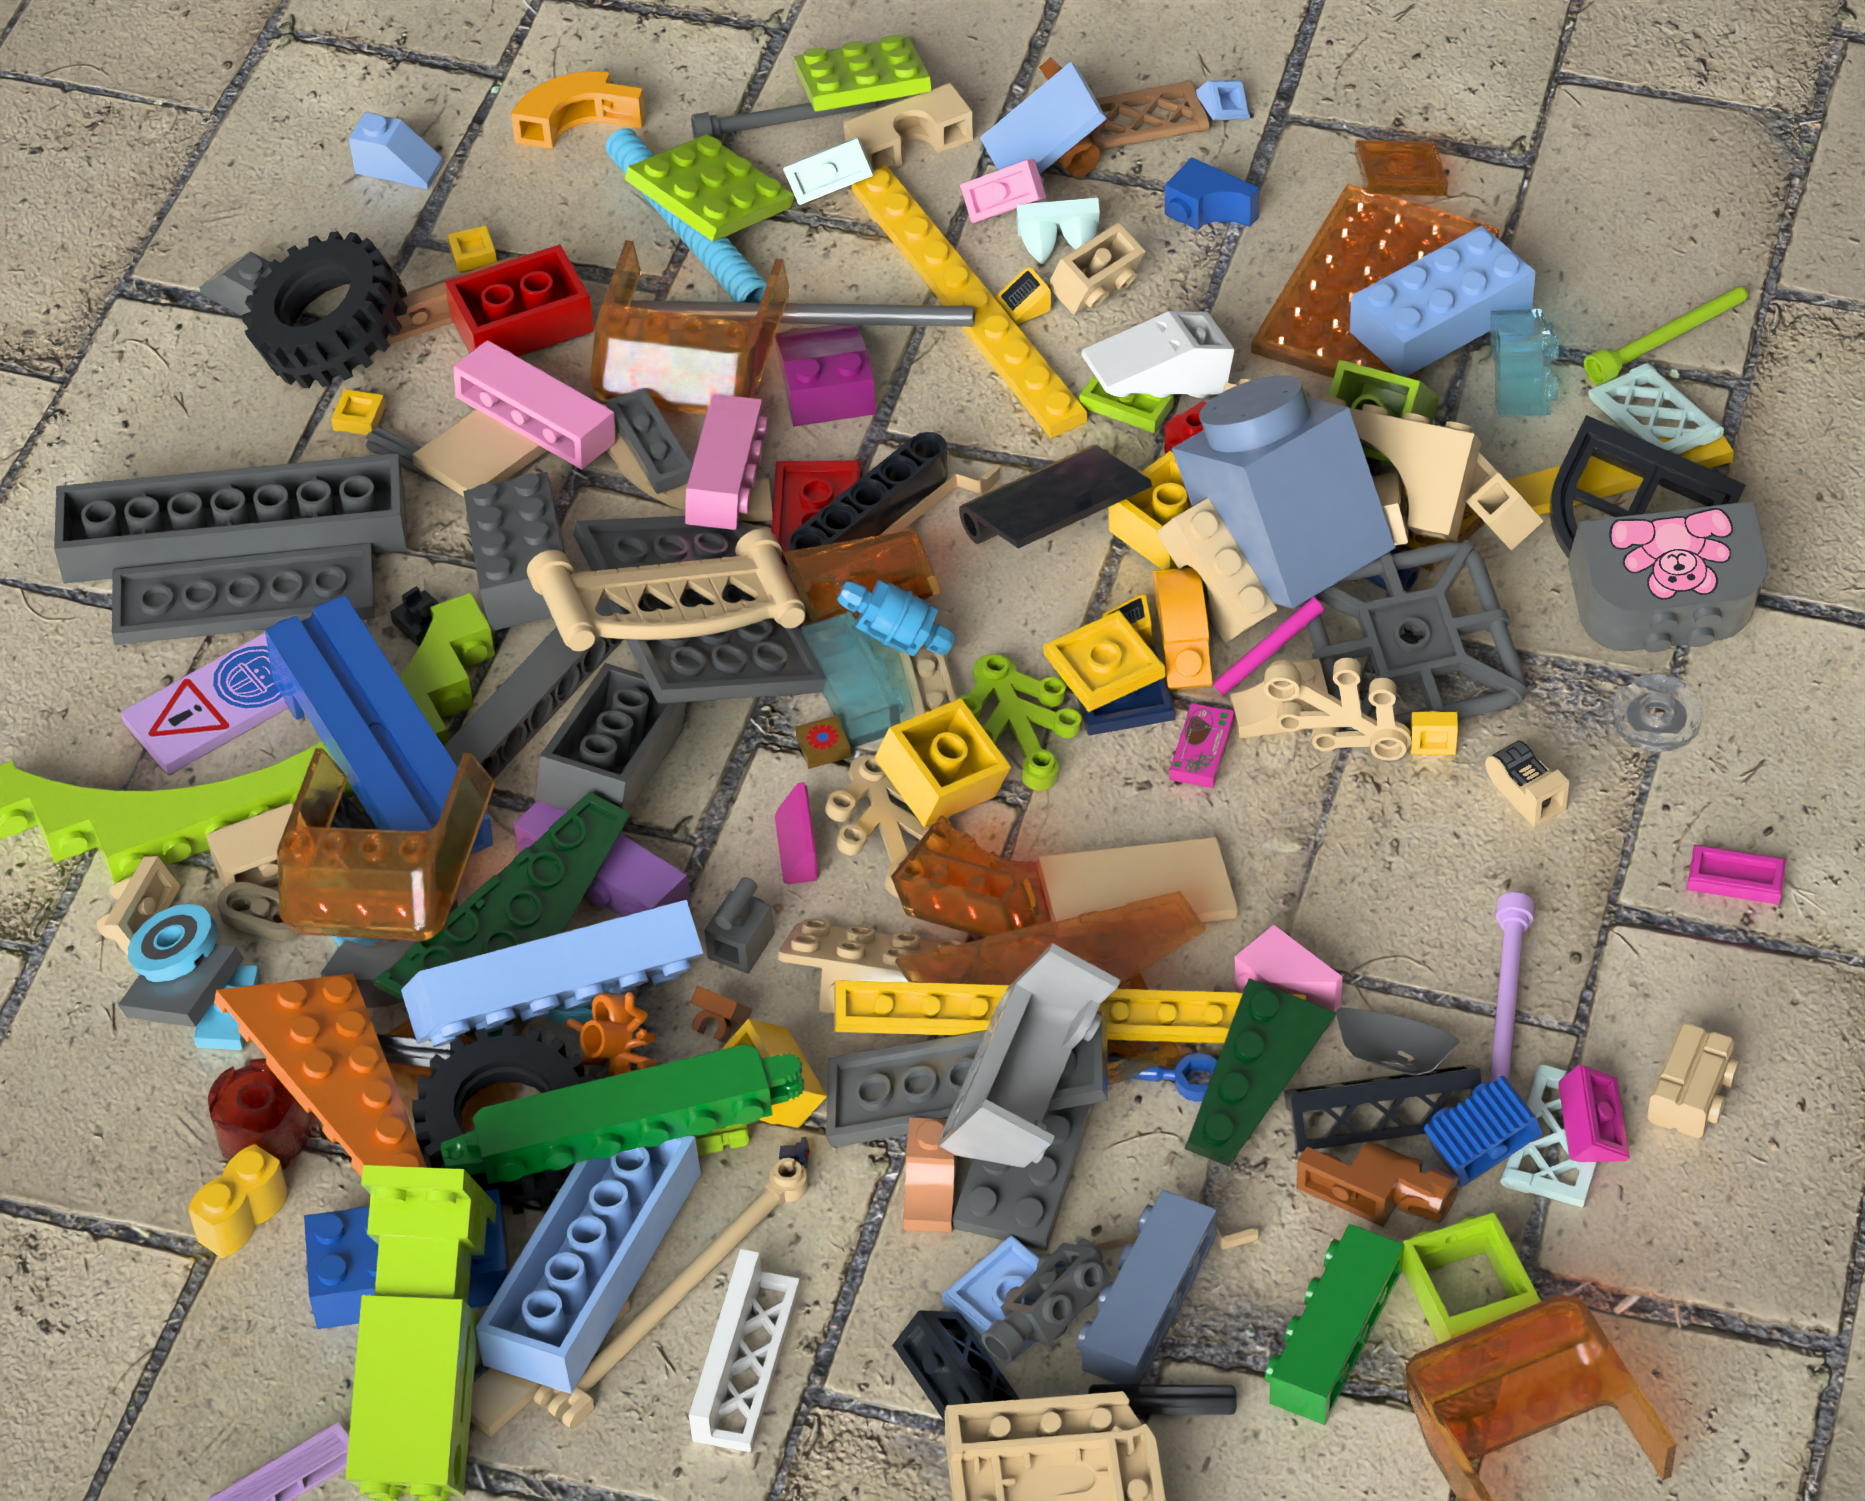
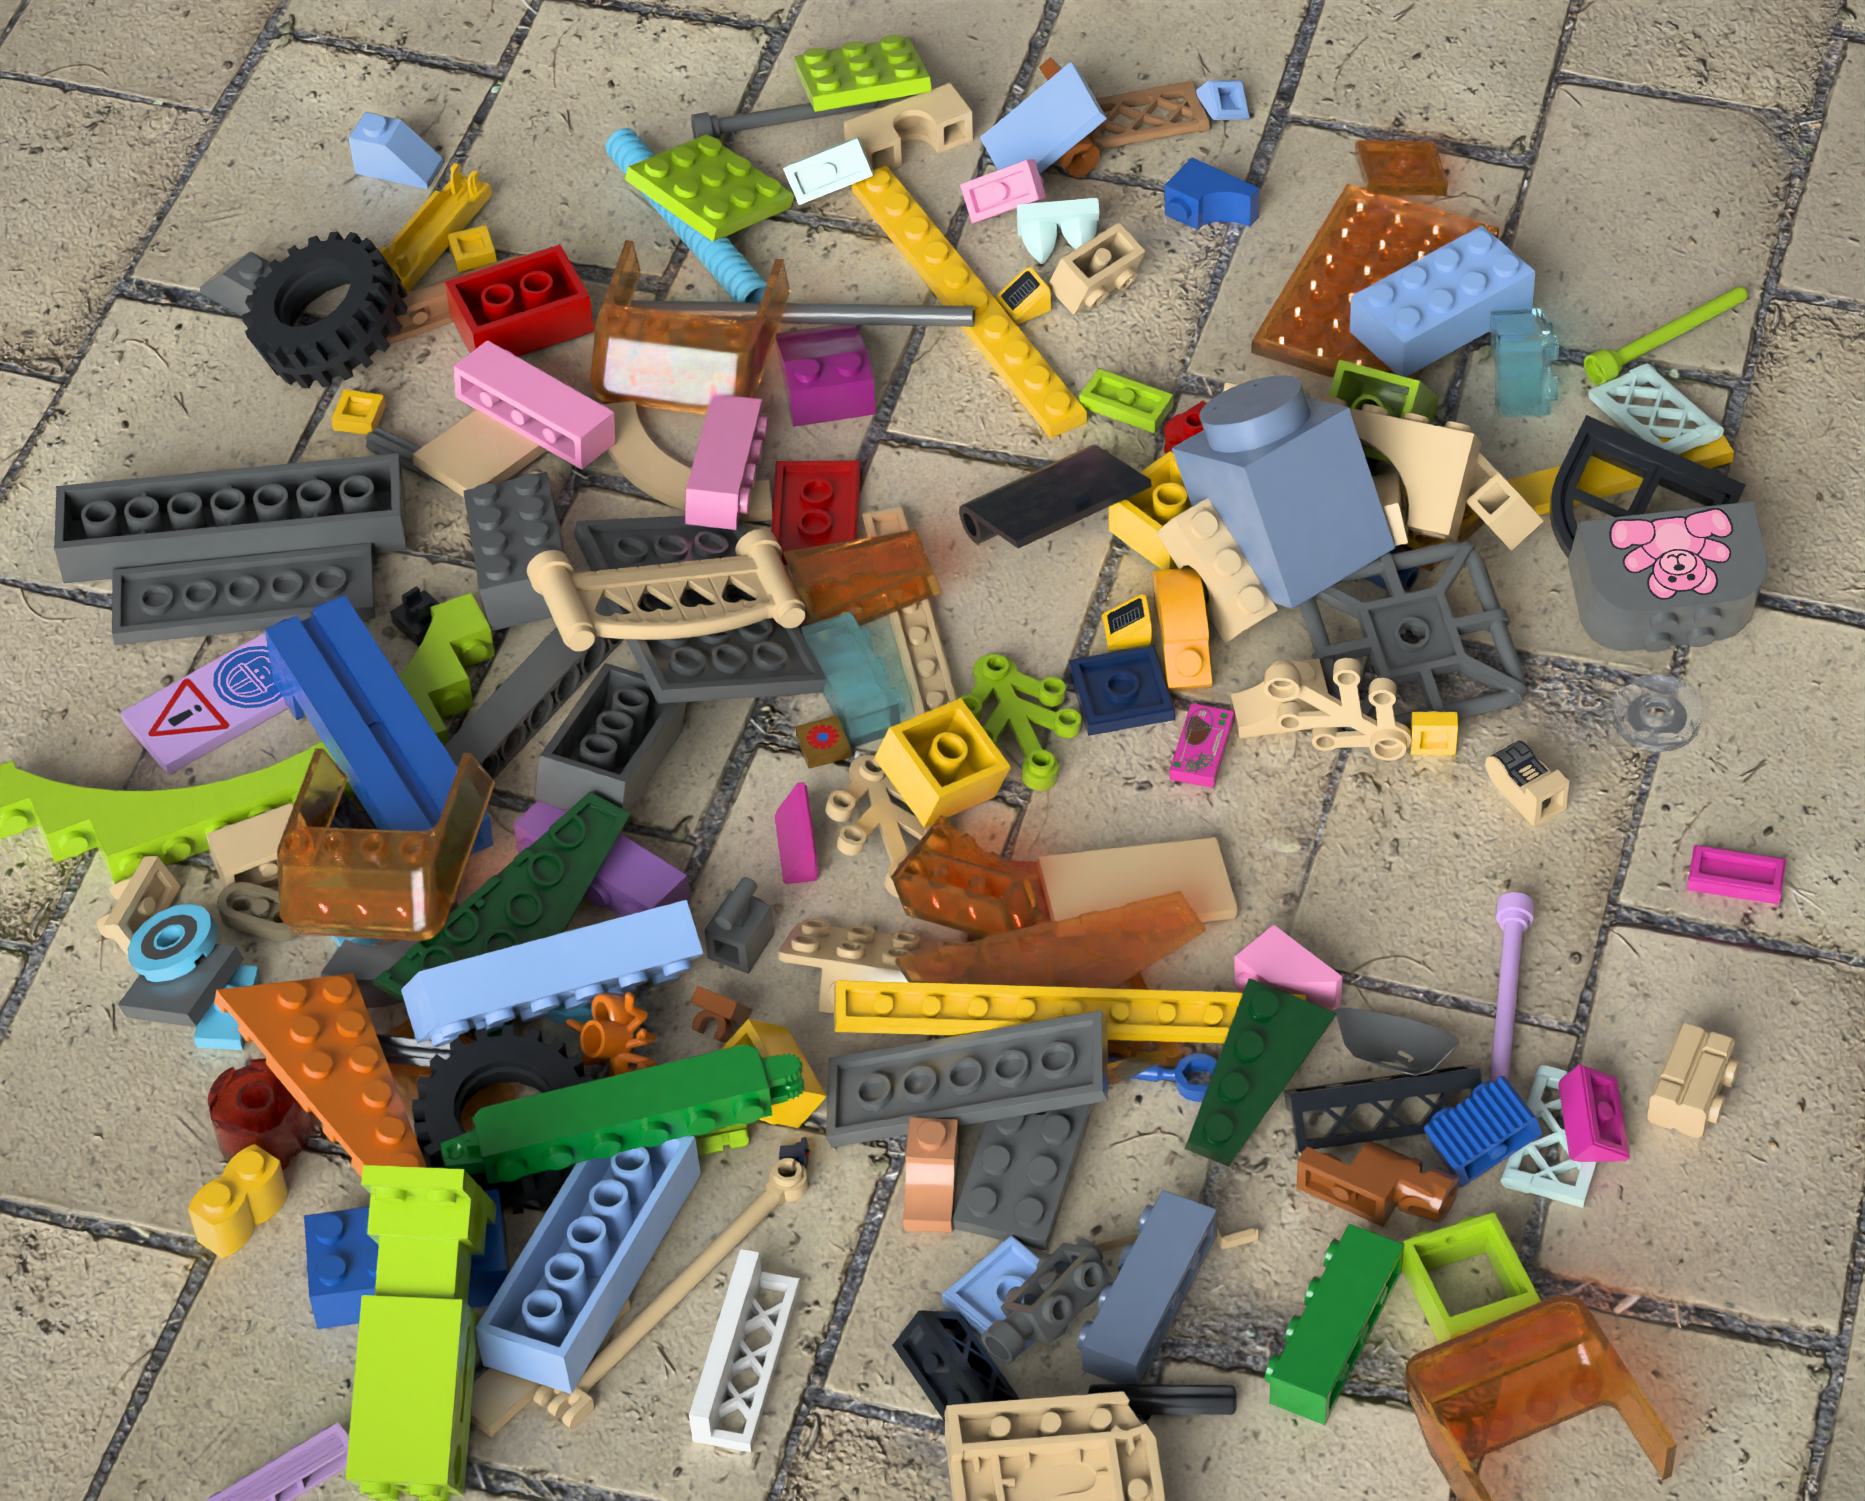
light orange arch [511,71,646,149] -> none
dark grey plate [606,387,693,494] -> none
black beam [788,432,948,585] -> none
dark azure piece [837,579,956,657] -> none
tan piece [863,464,1004,563] -> none
light grey windscreen [938,943,1121,1168] -> none
yellow plate [1043,610,1165,712] -> none
white slope [1081,311,1234,398] -> none
dark pink bar [1212,596,1325,697] -> none
none -> yellow piece [379,163,492,292]

